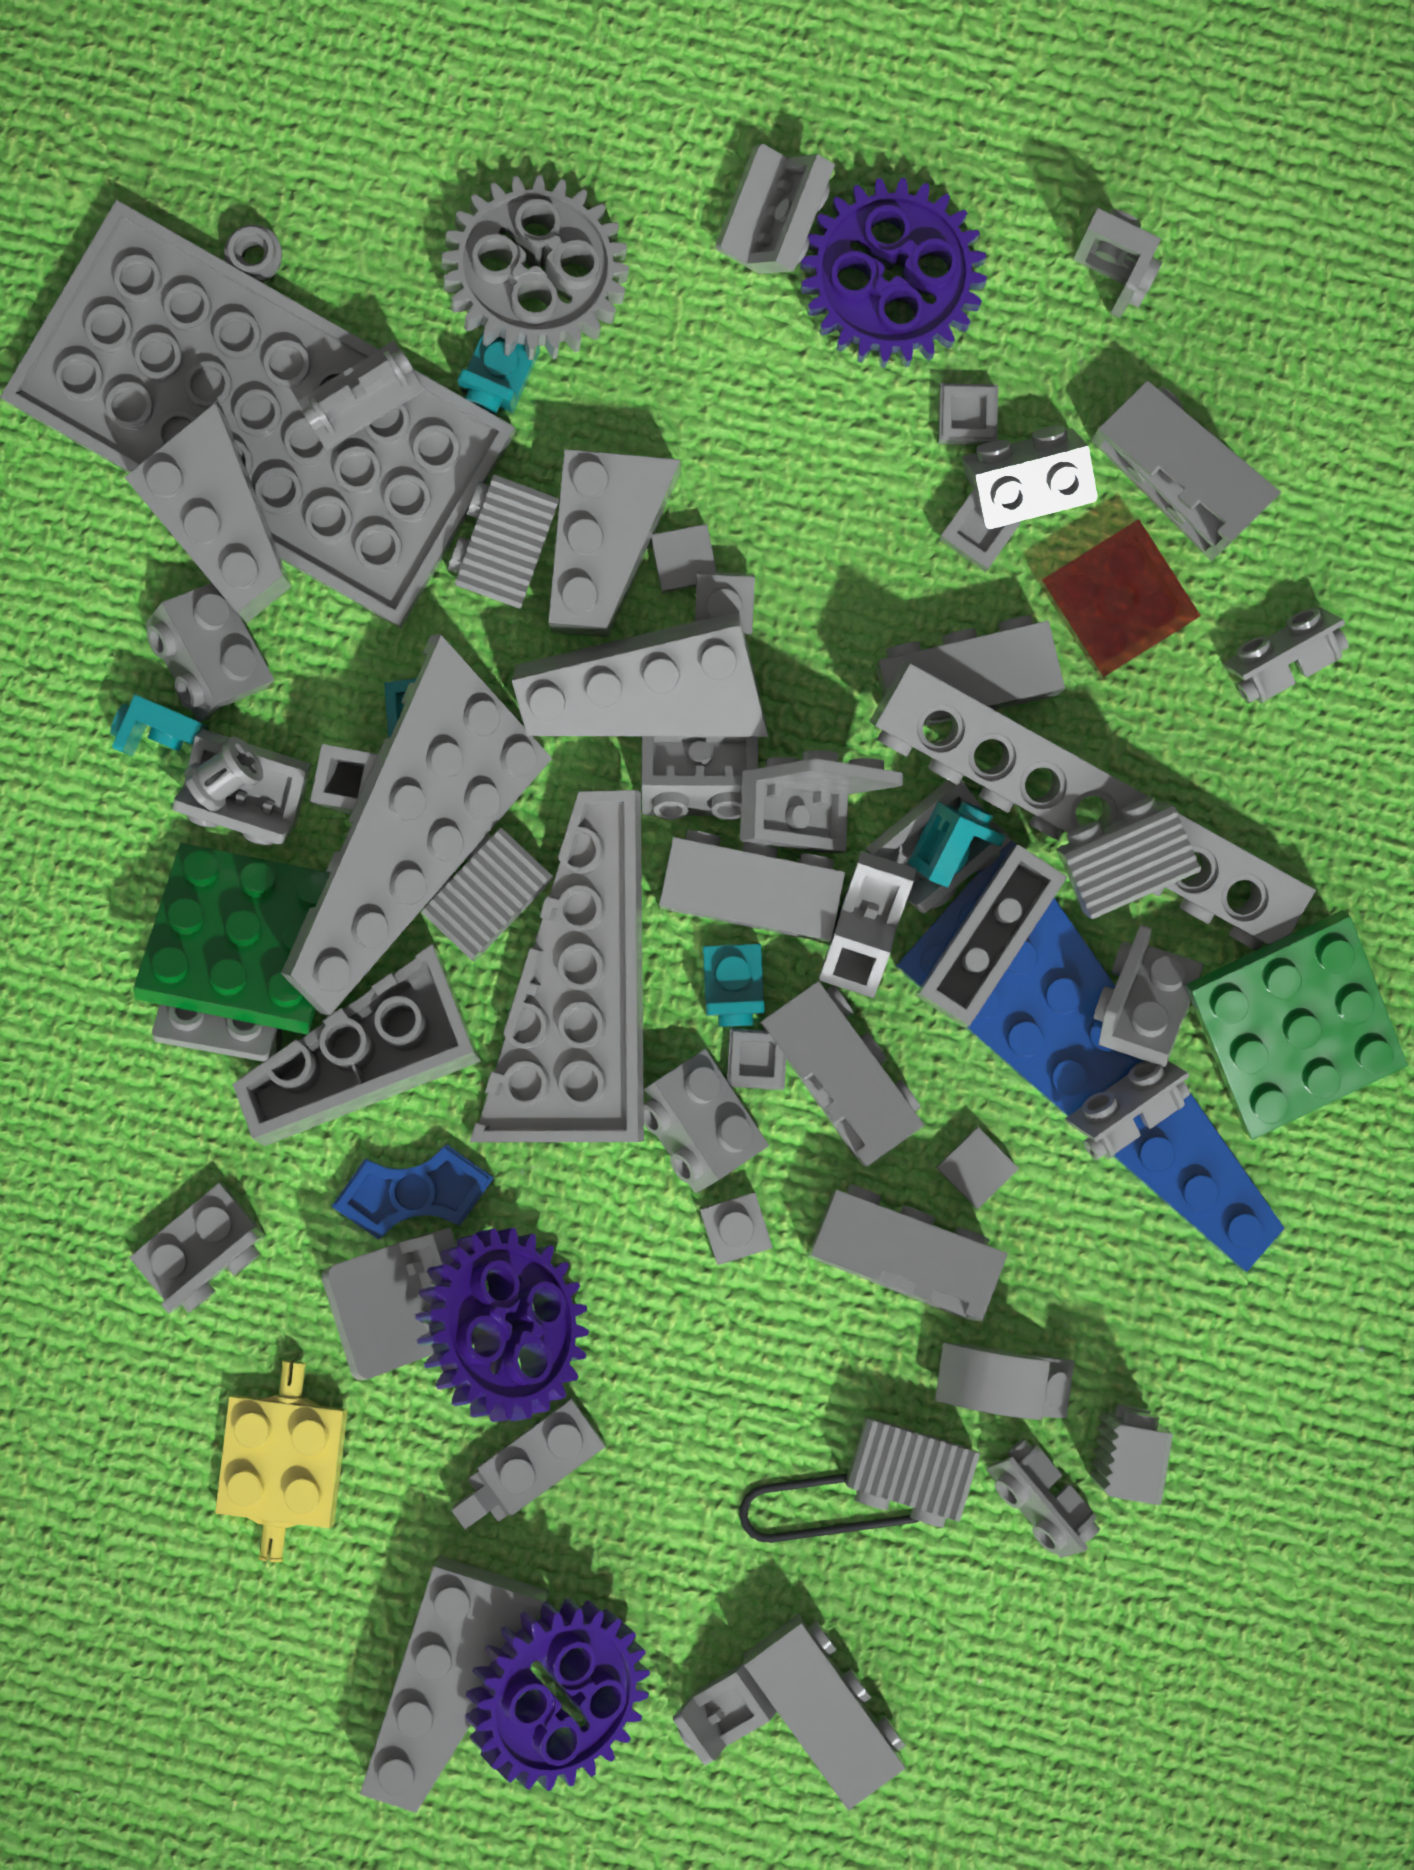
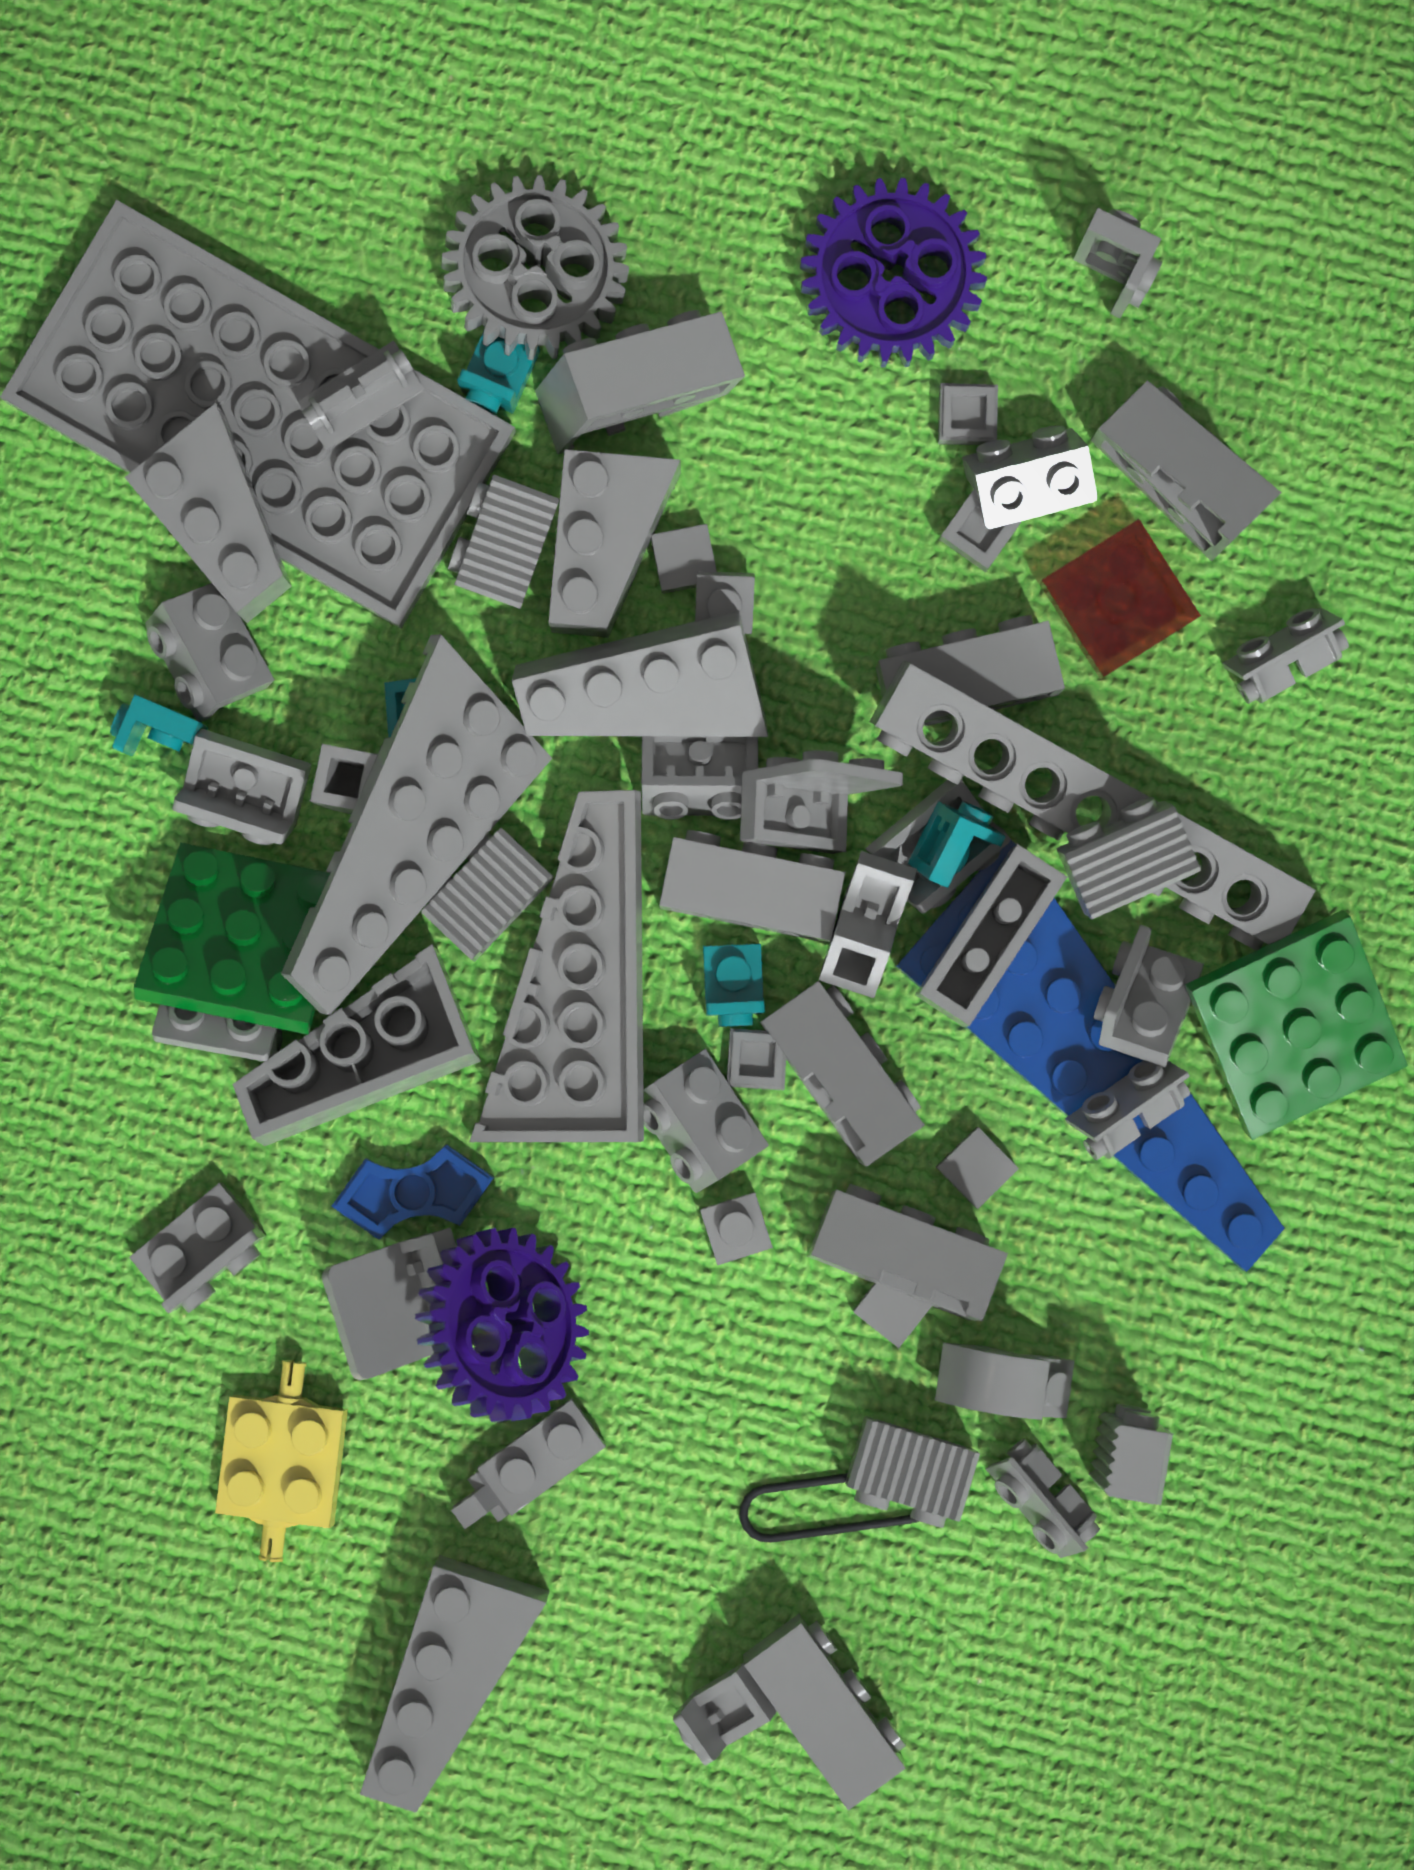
light grey bush [184,736,263,811] -> none
light grey plate [224,225,283,282] -> none
dark purple gear [465,1598,650,1791] -> none
light grey bracket [715,144,835,274] -> none
none -> light grey wedge [535,310,745,454]
none -> light grey tile [853,1283,932,1348]

